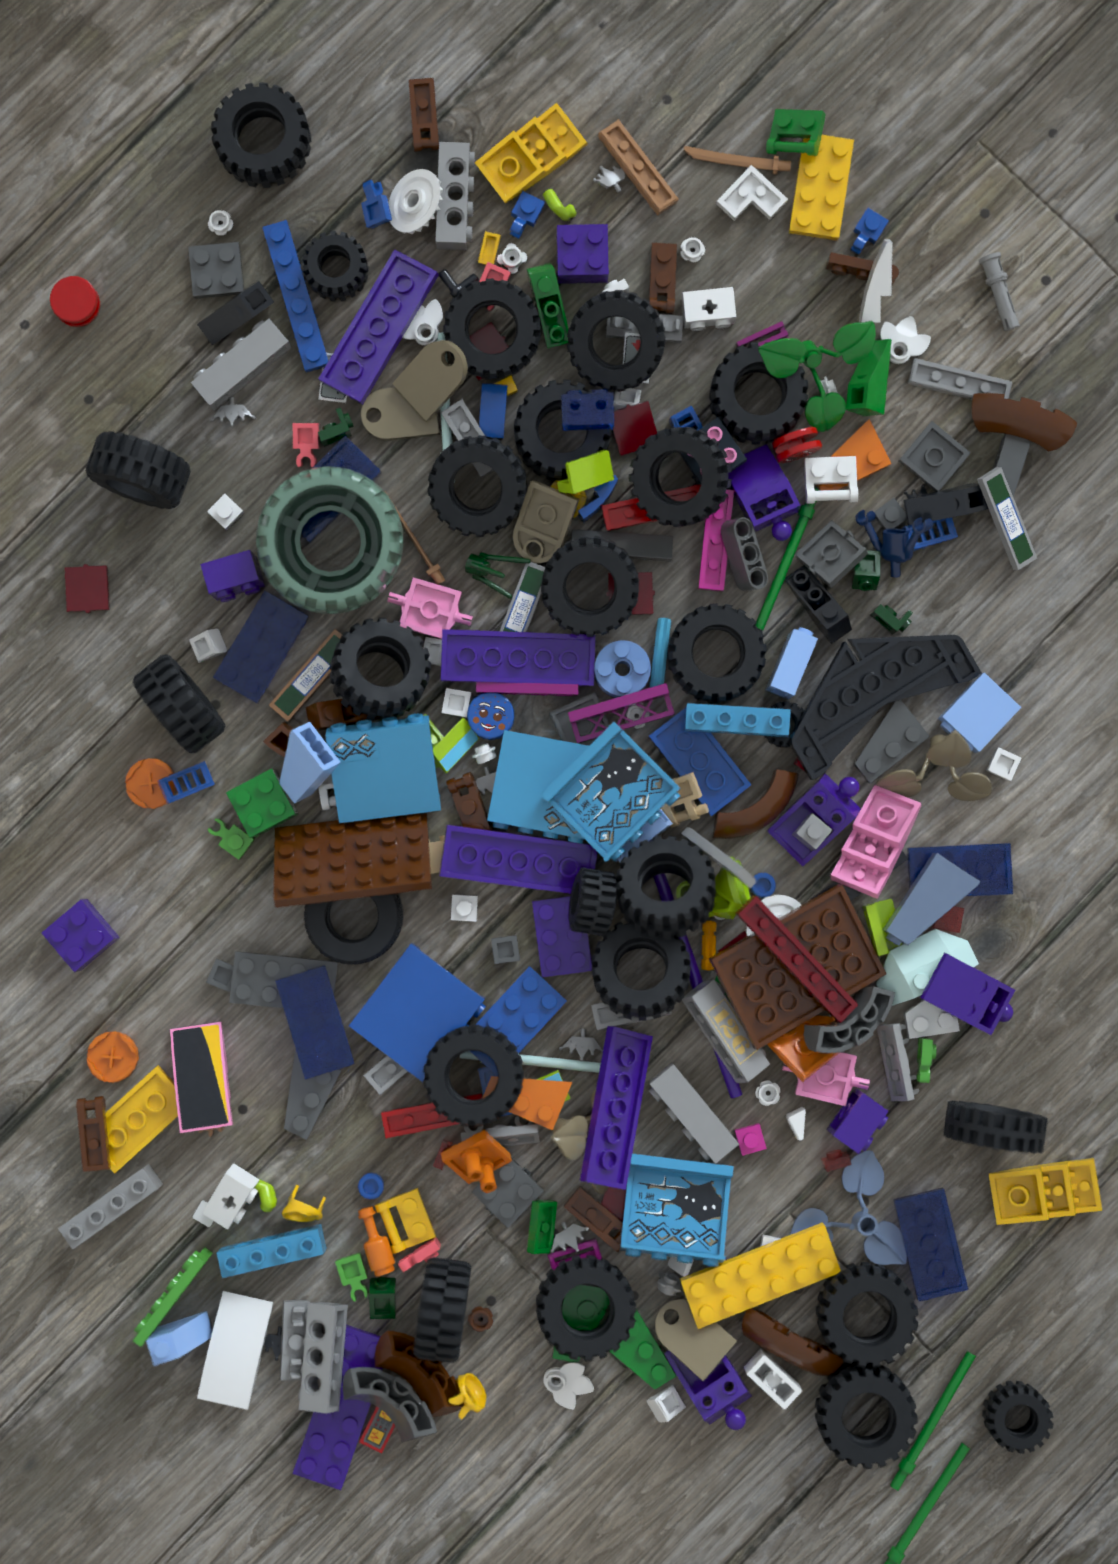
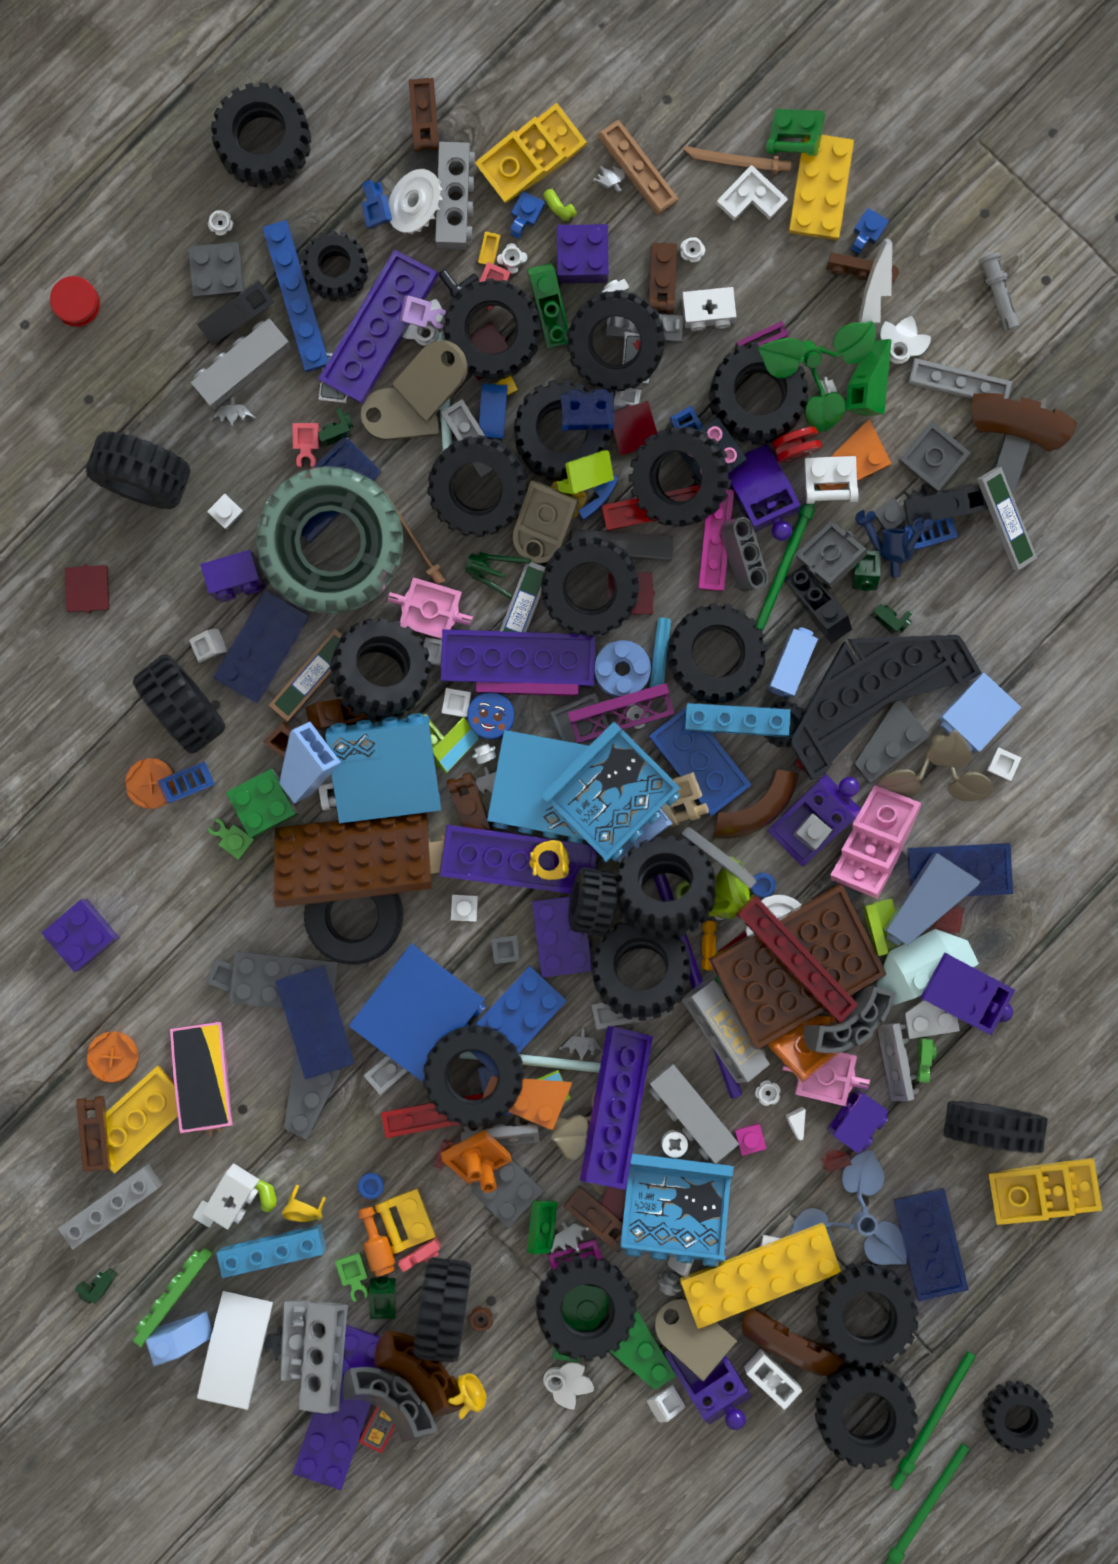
none -> dark green bracket [74,1268,118,1304]
none -> lavender plate [399,295,446,329]
none -> yellow piece [529,840,569,880]
none -> white wheel [661,1129,688,1158]

